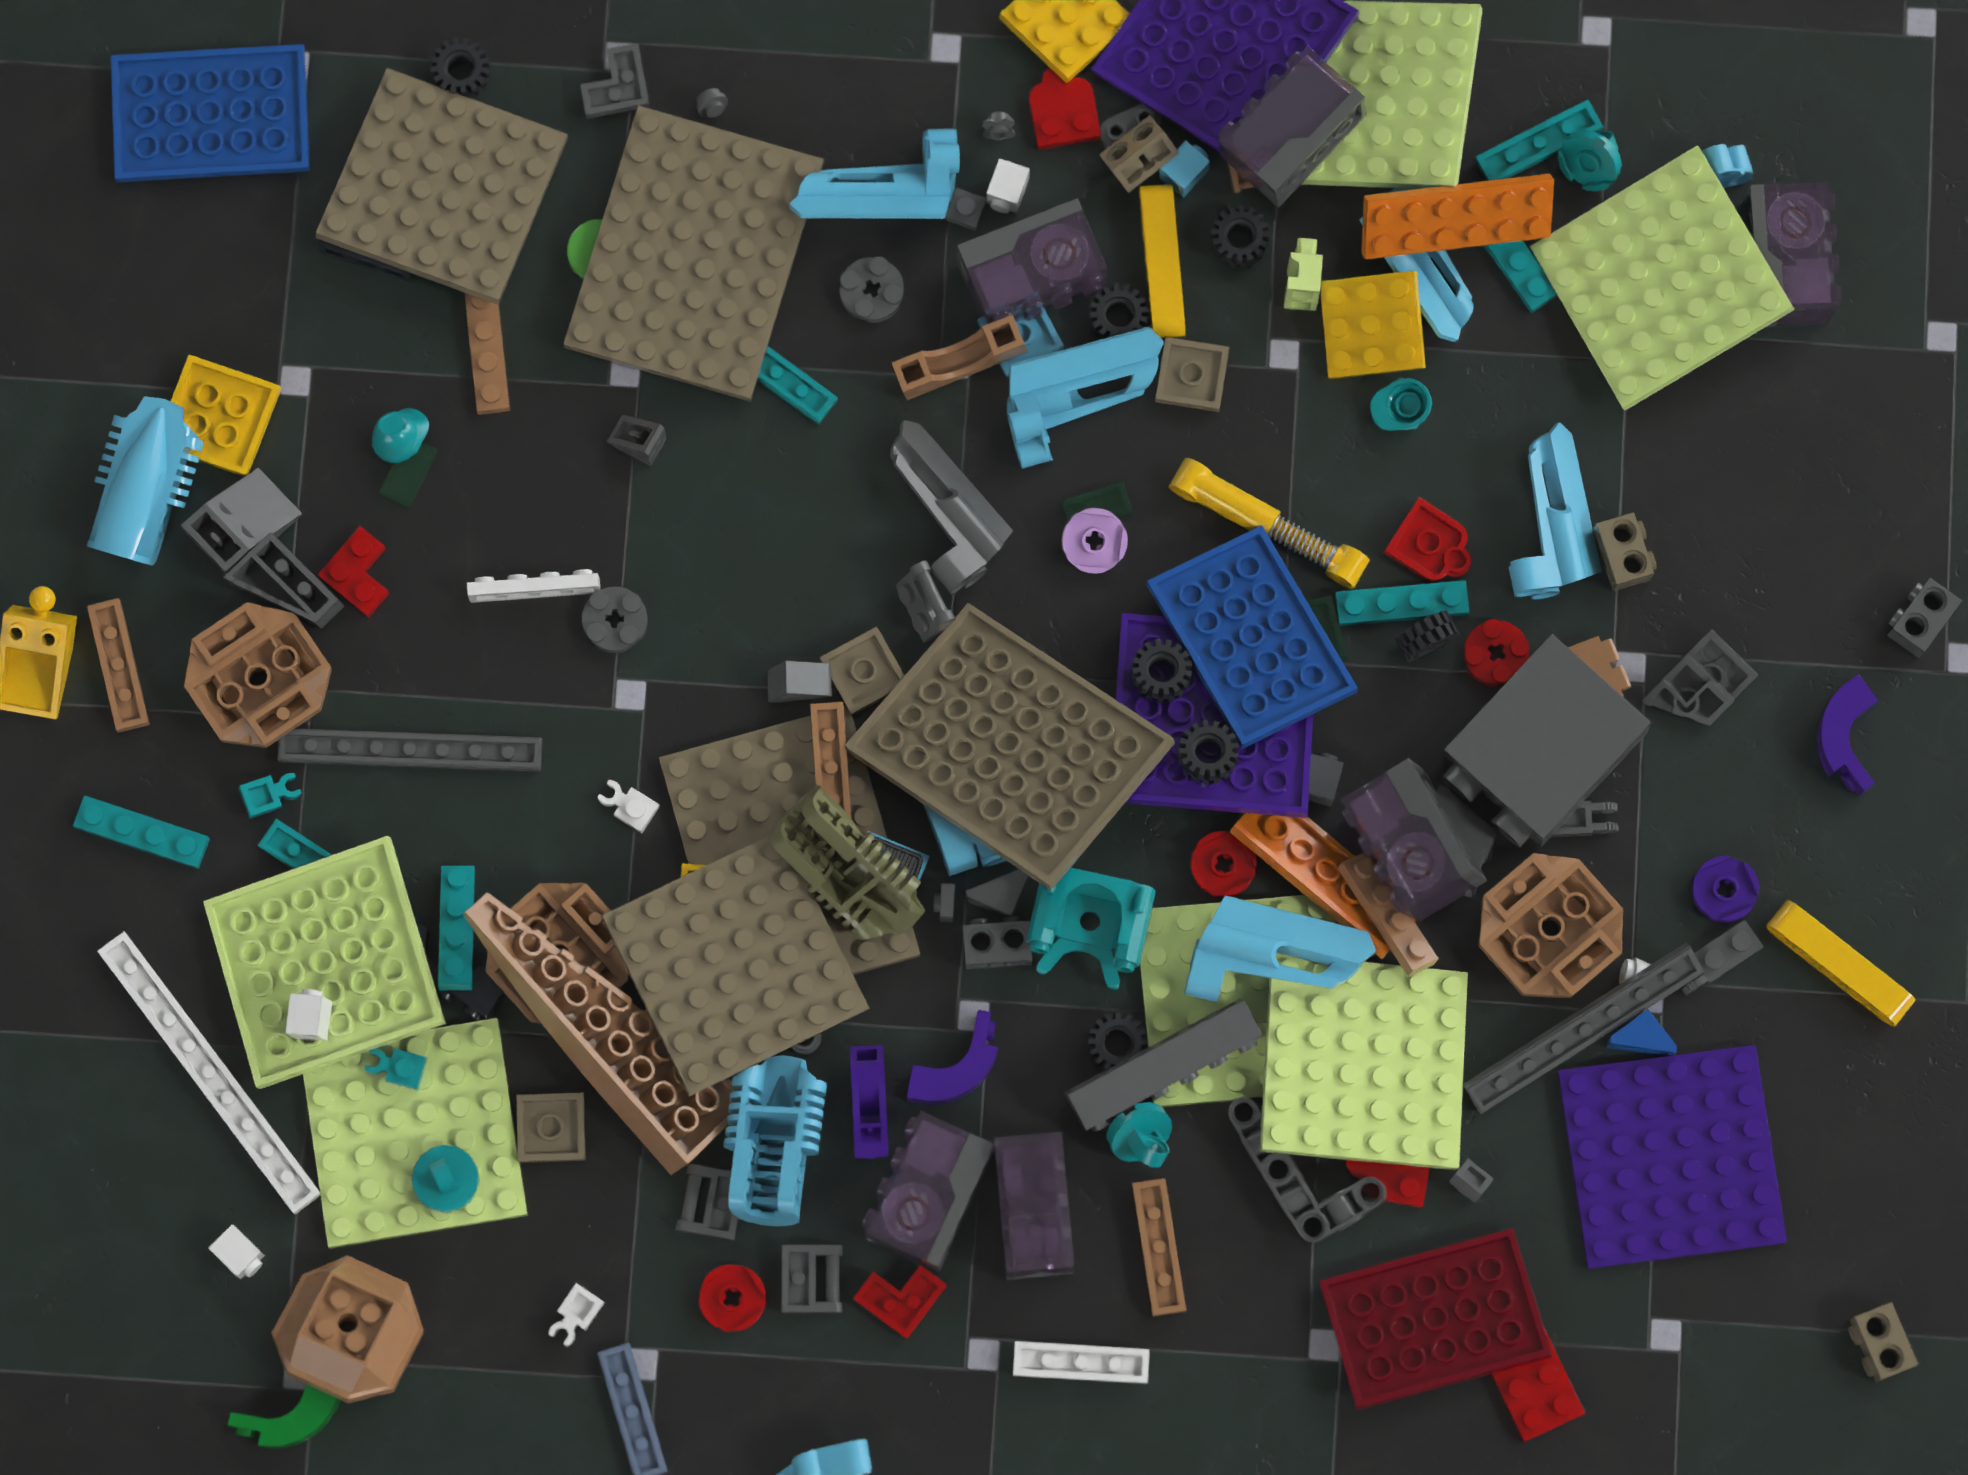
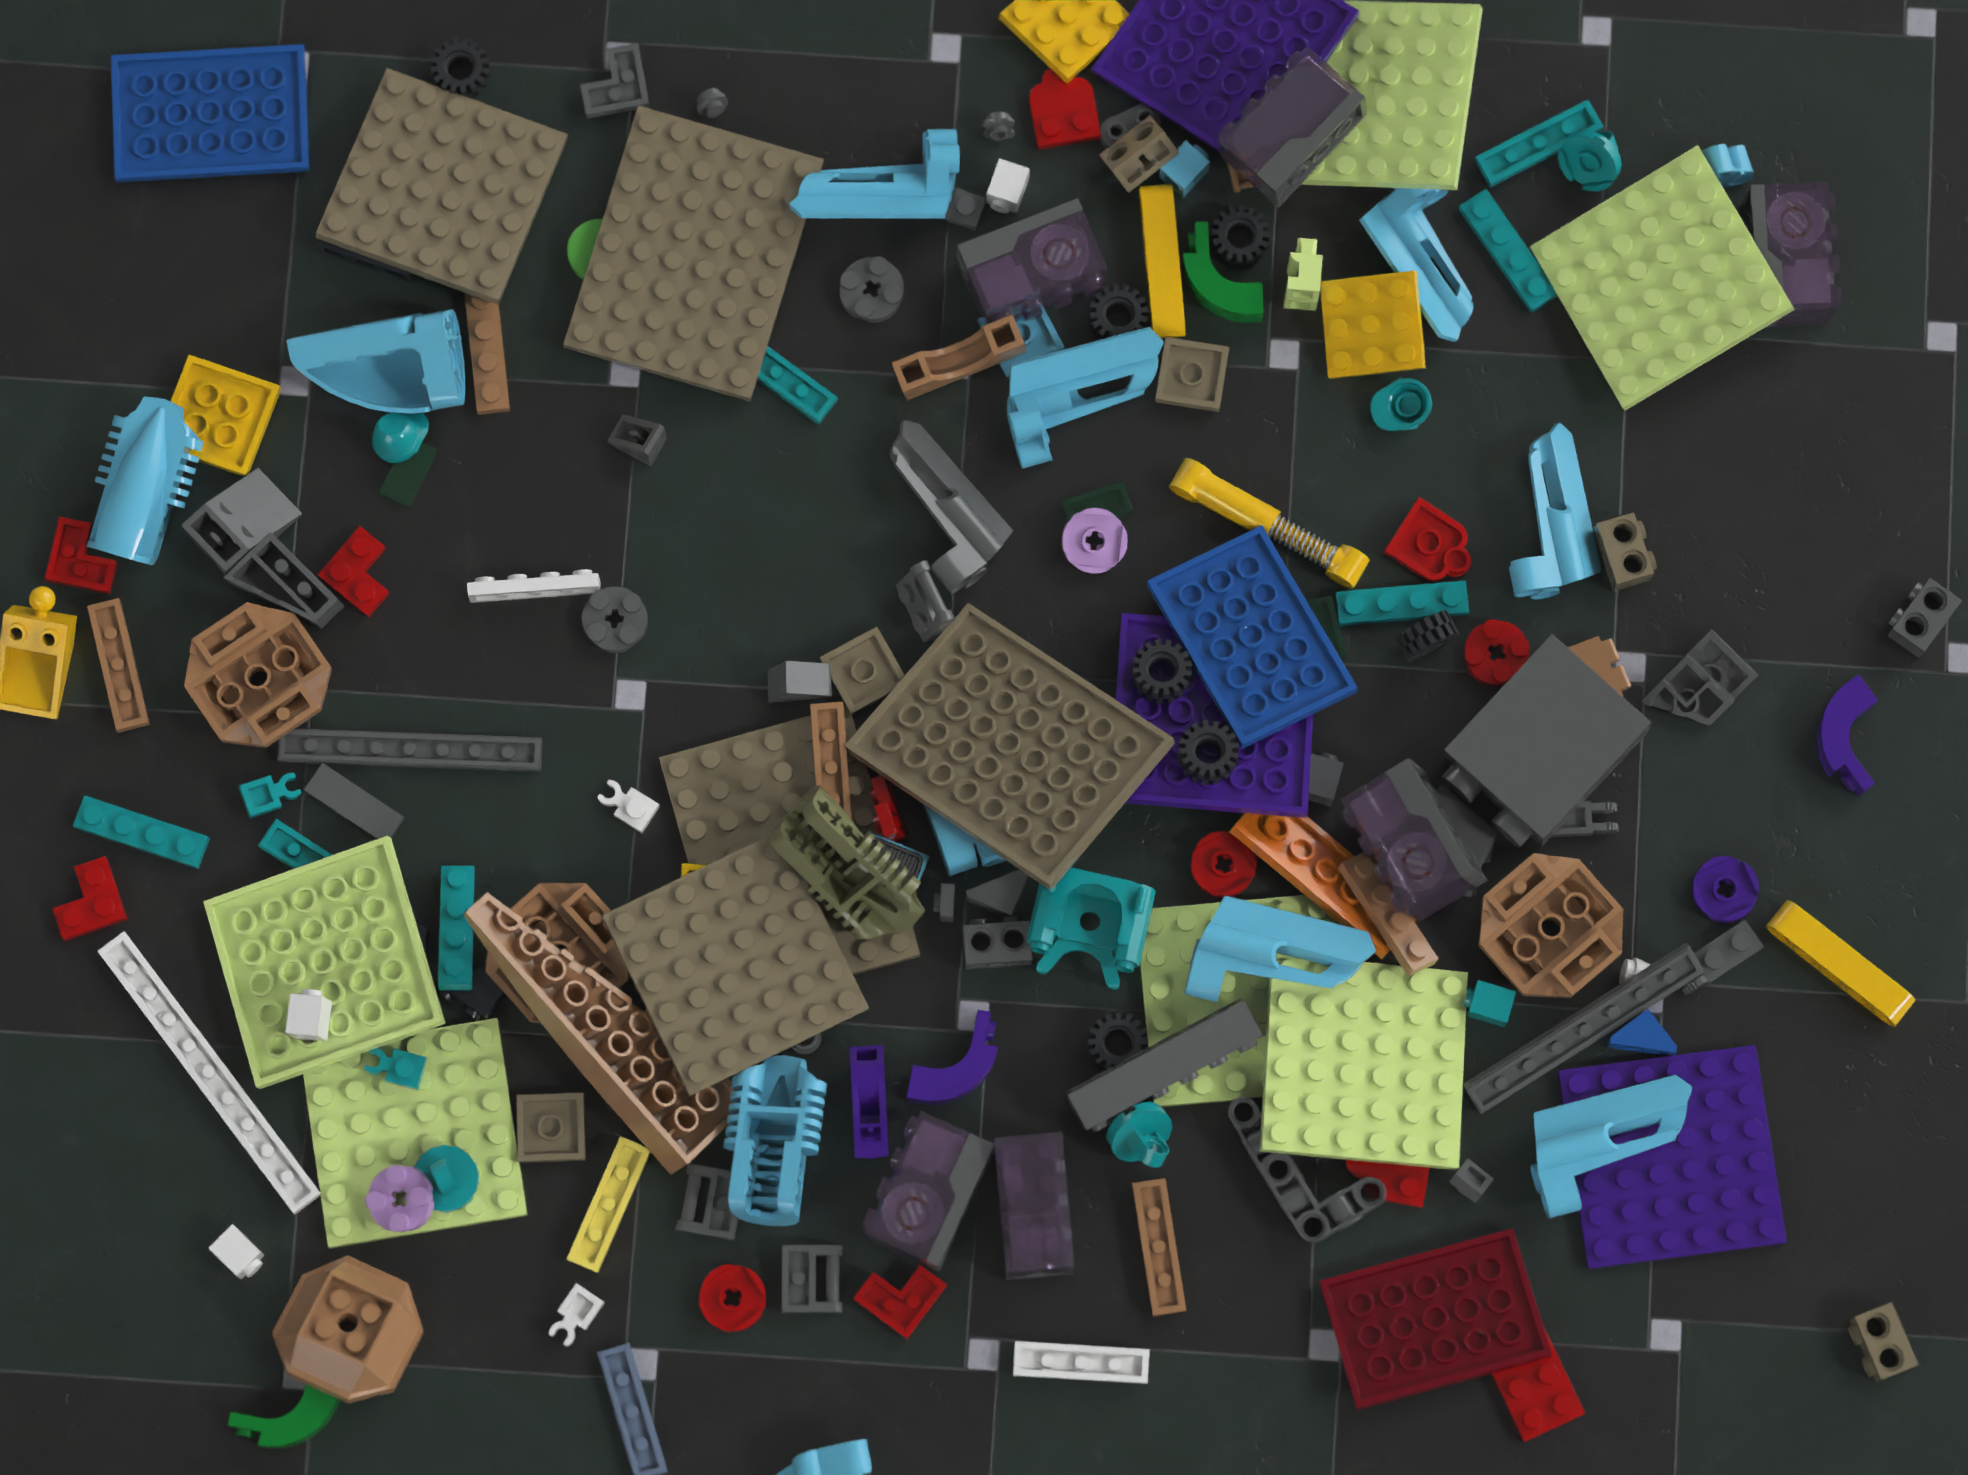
orange plate [1362,174,1554,259] -> none
none -> red plate [45,517,118,594]
none -> red plate [53,856,128,941]
none -> medium azure panel [286,309,465,413]
none -> dark grey tile [304,763,405,839]
none -> lavender plate [365,1165,434,1232]
none -> light yellow plate [567,1136,651,1273]
none -> red plate [869,775,910,844]
none -> green arch [1182,221,1264,323]
none -> teal brick [1463,980,1516,1028]
none -> medium azure panel [1531,1075,1692,1218]

